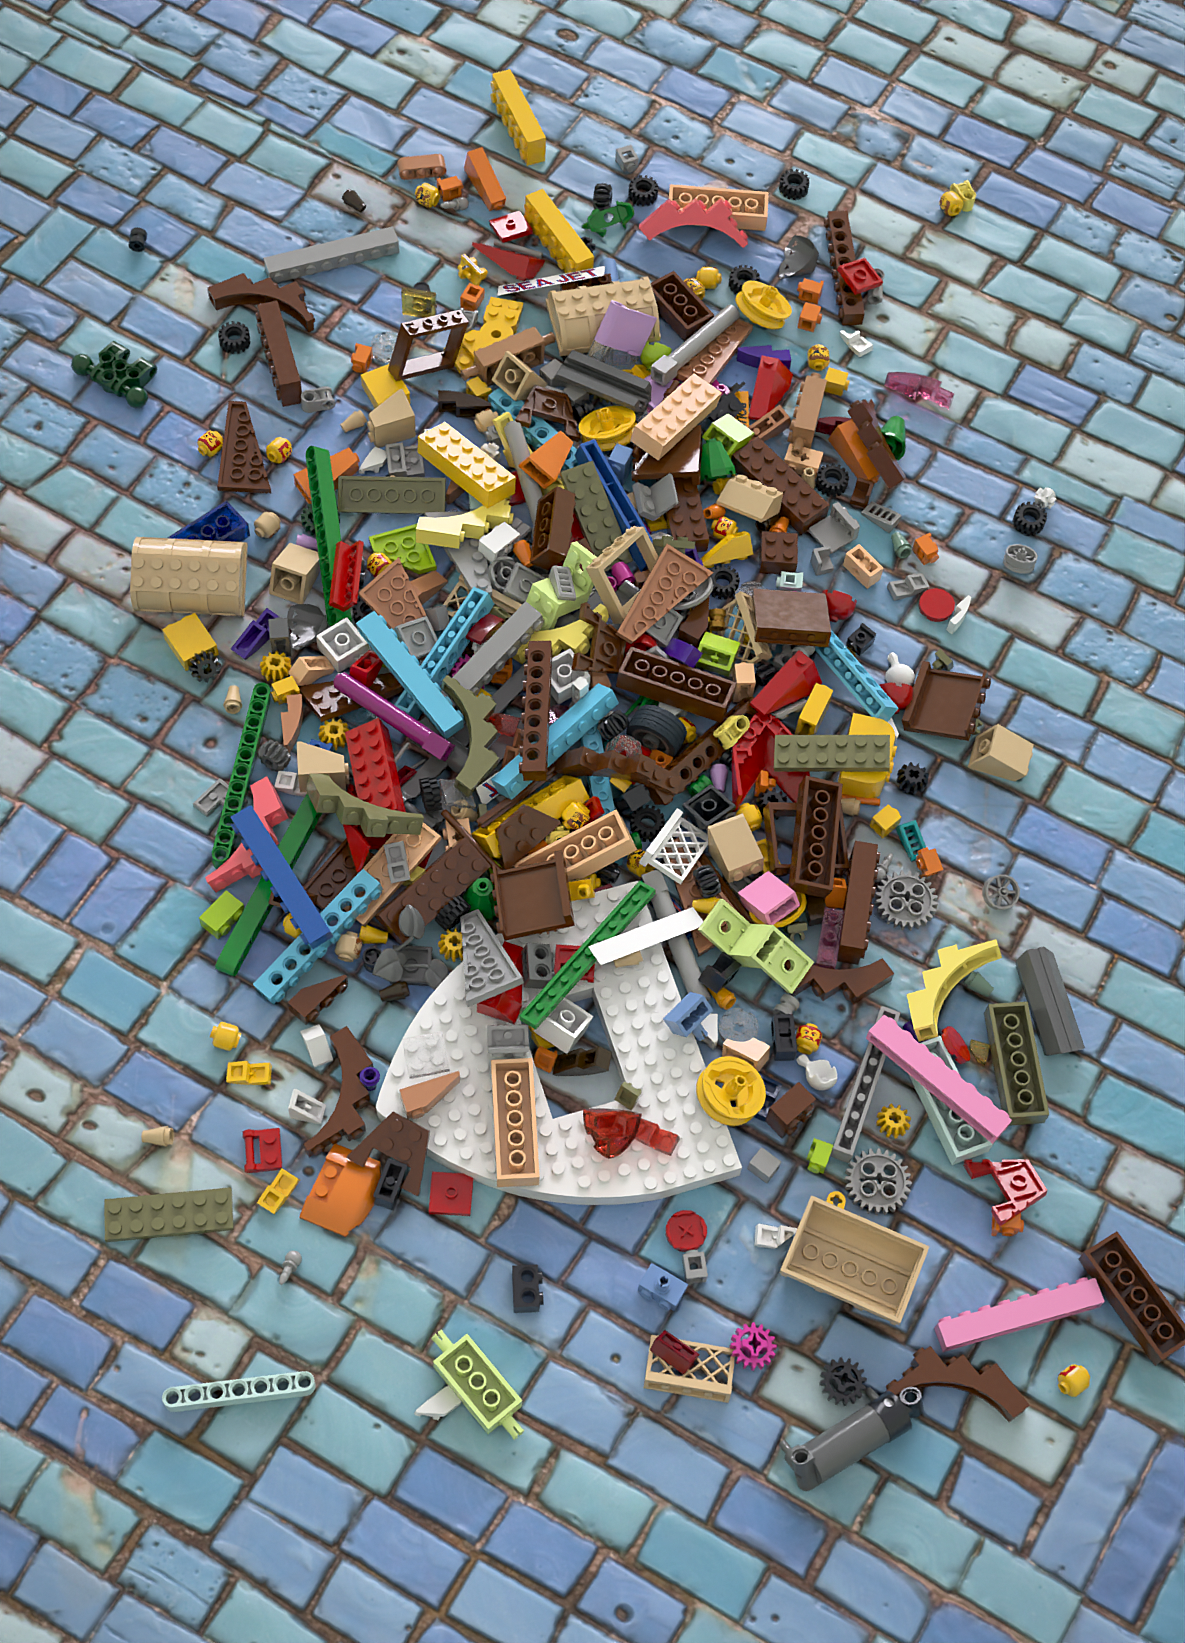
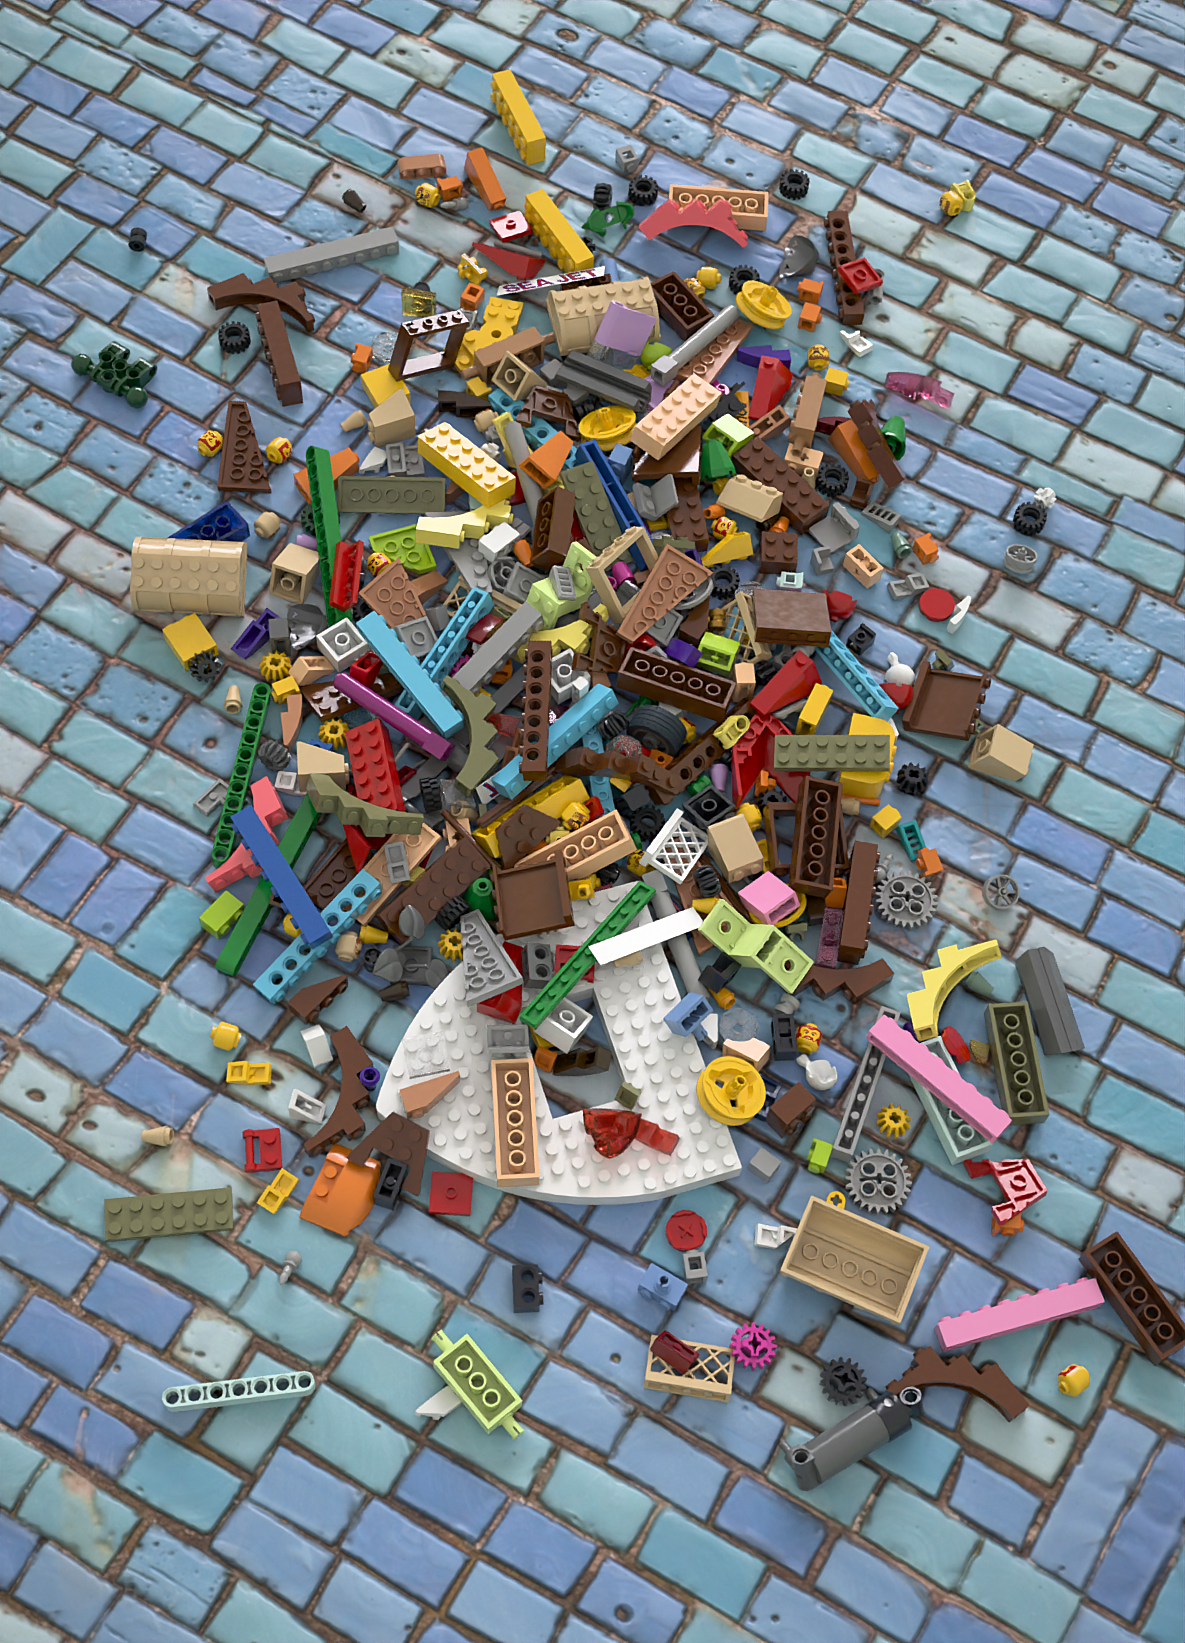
light grey piece [301,386,336,413] -> none

